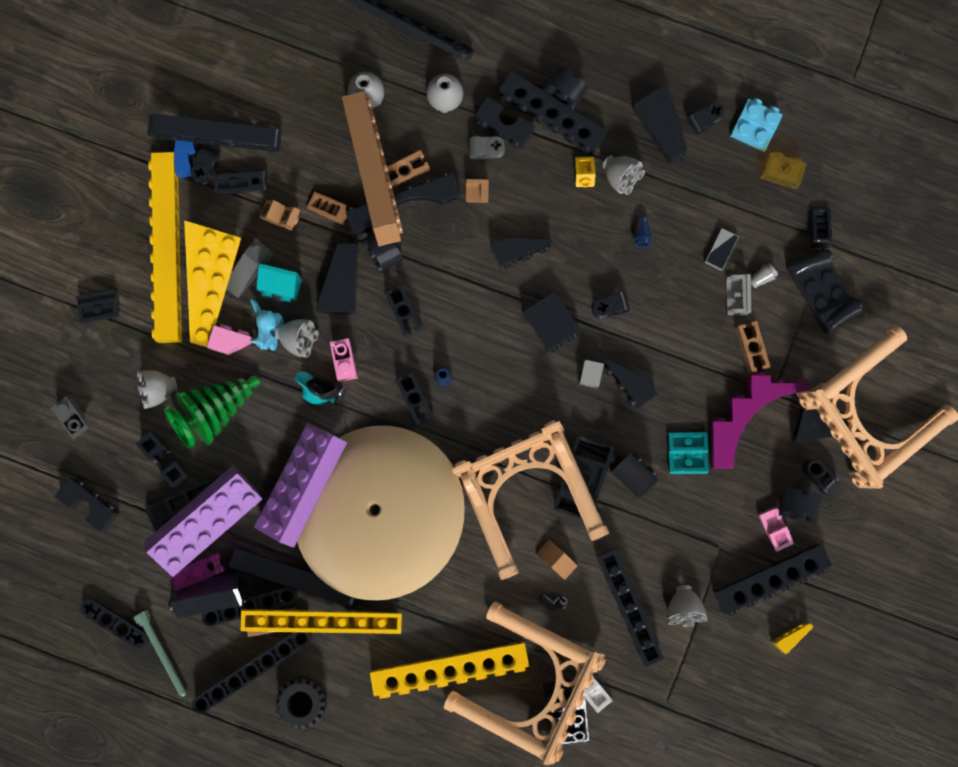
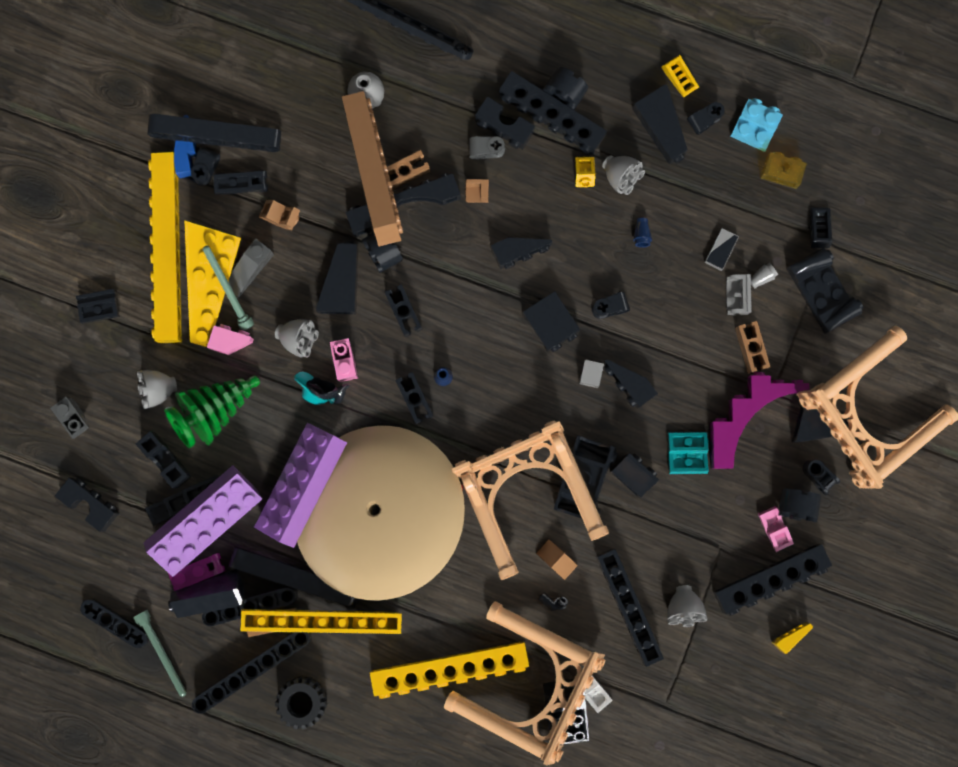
medium azure animal [250,299,284,351] -> none
teal slope [257,263,302,303] -> none
medium nougat slope [307,191,350,225] -> none
light grey piece [426,73,464,113] -> none
none -> sand green piece [203,245,254,331]
none -> yellow slope [661,55,699,97]

